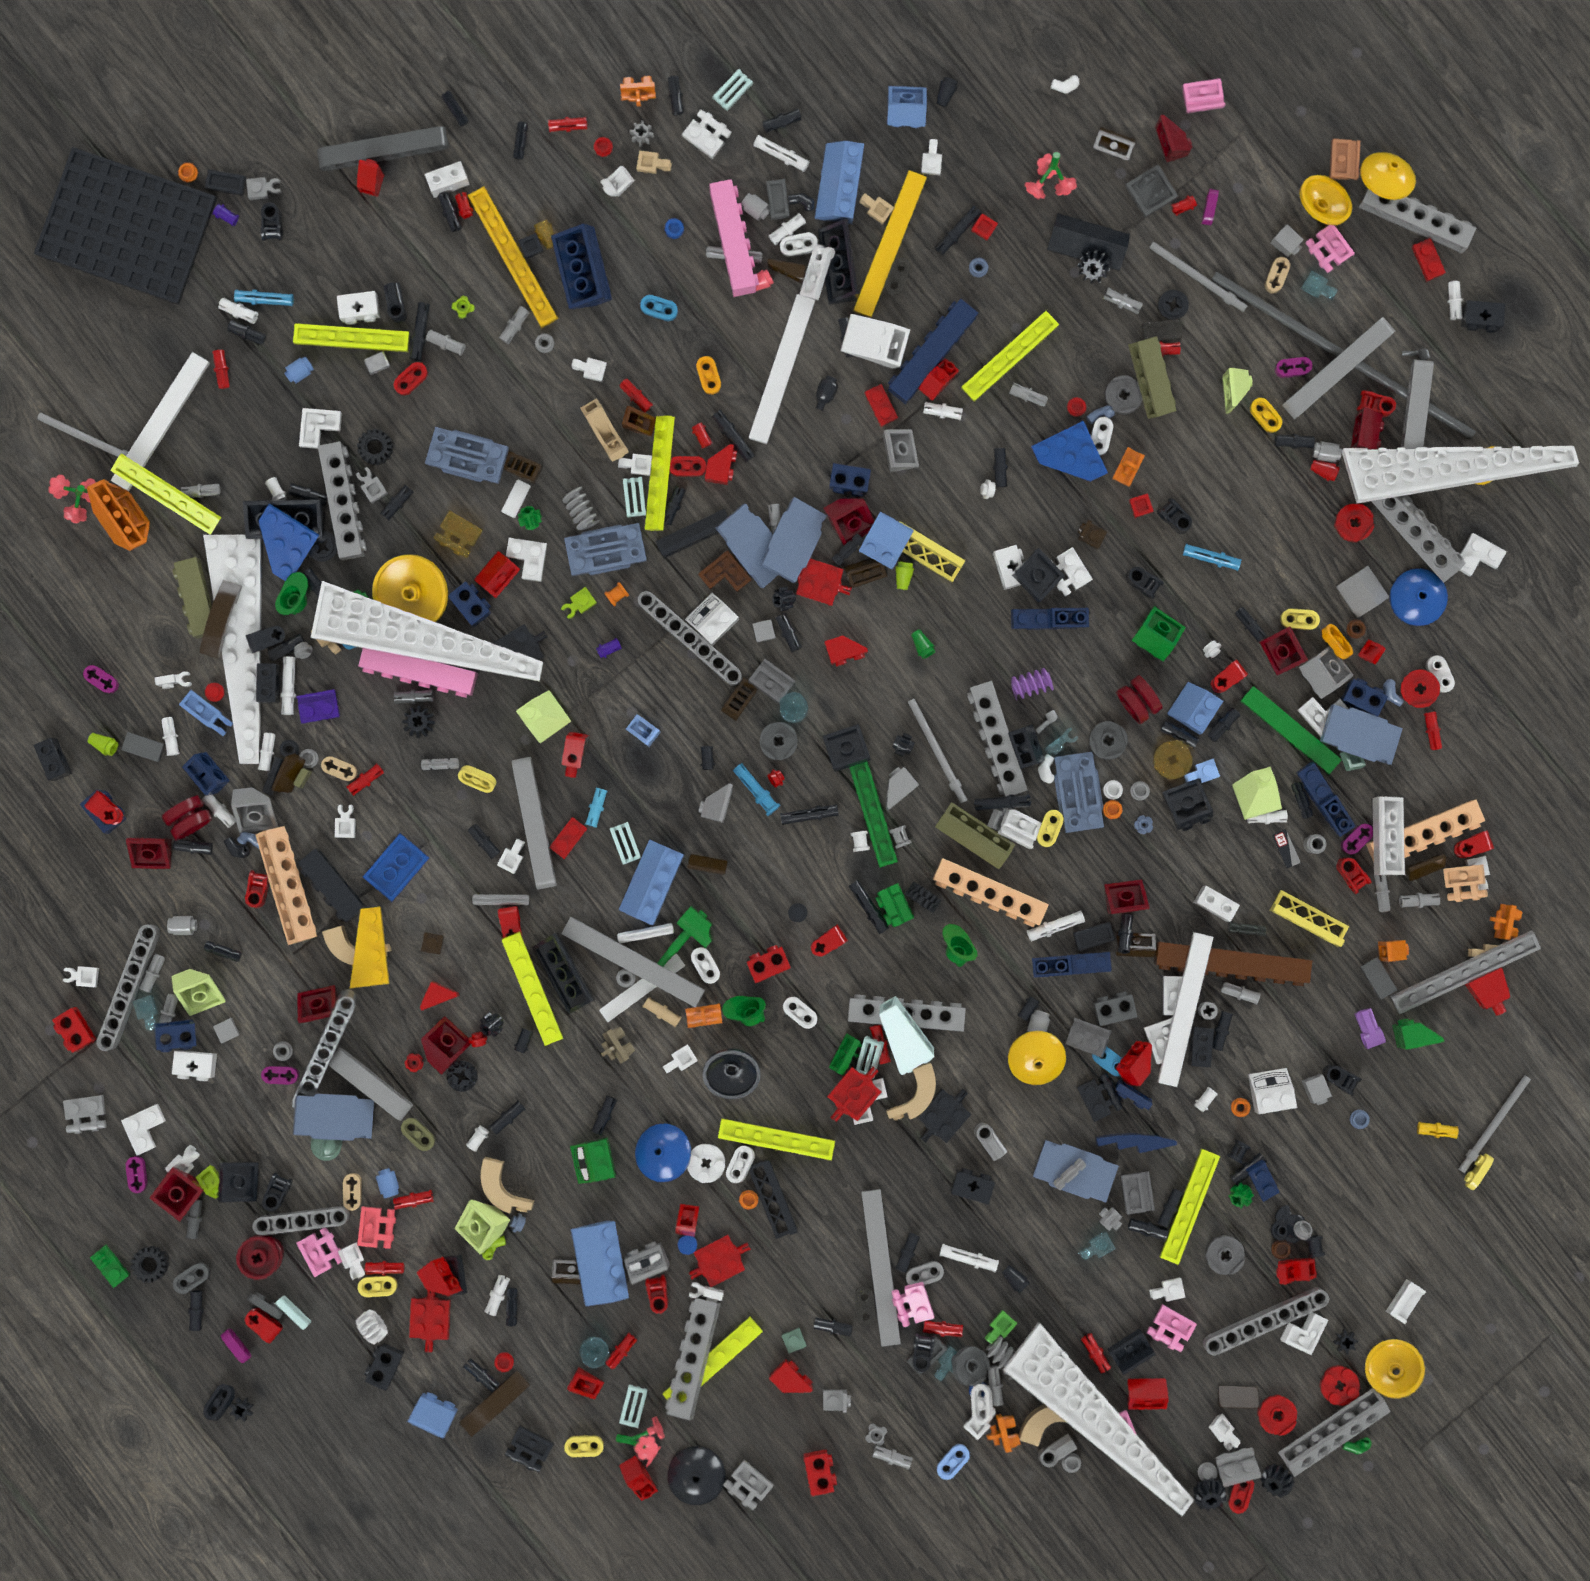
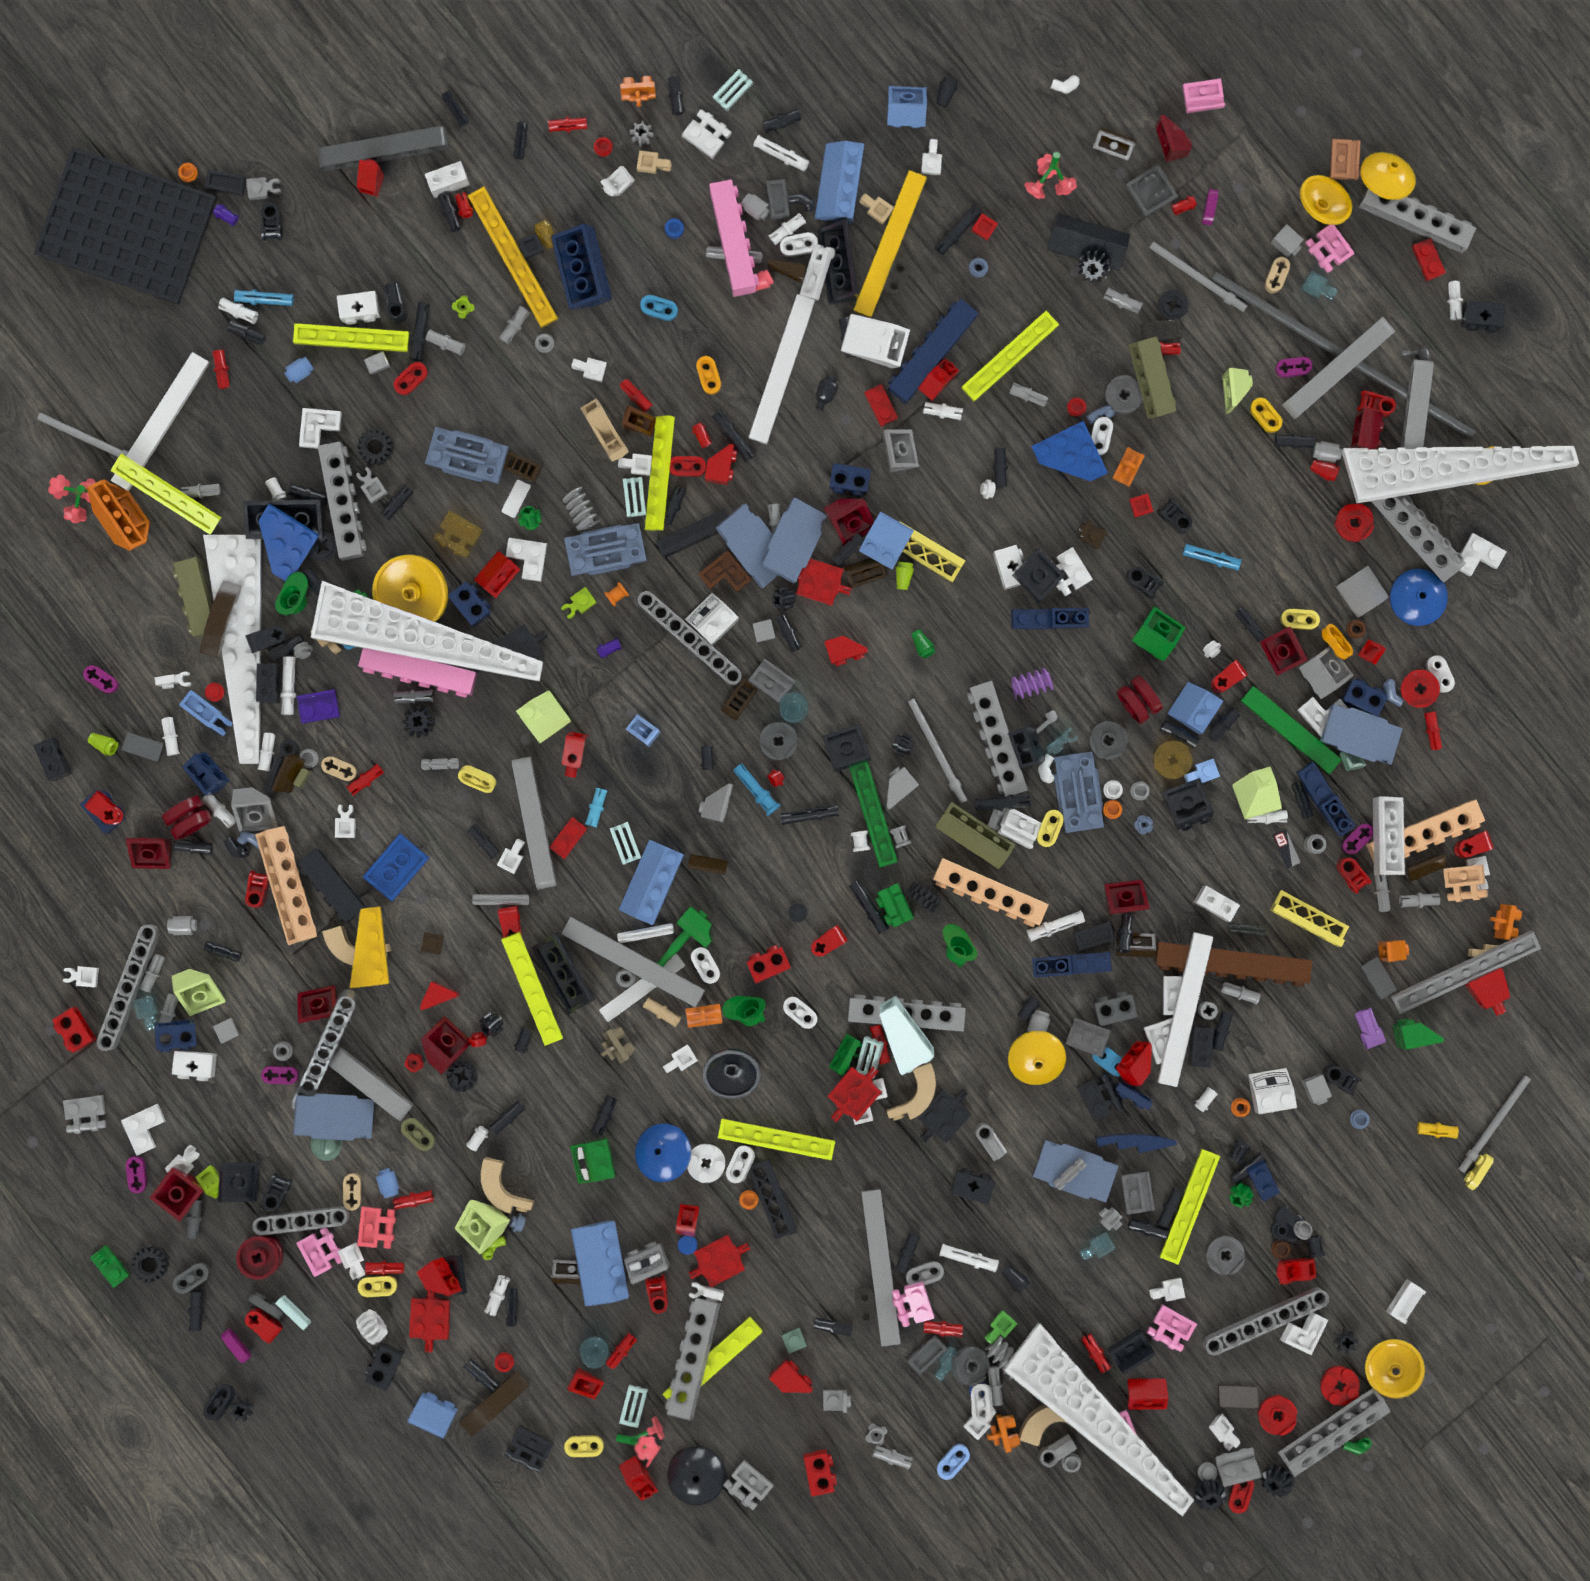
black piece [912,1333,935,1373] -> none

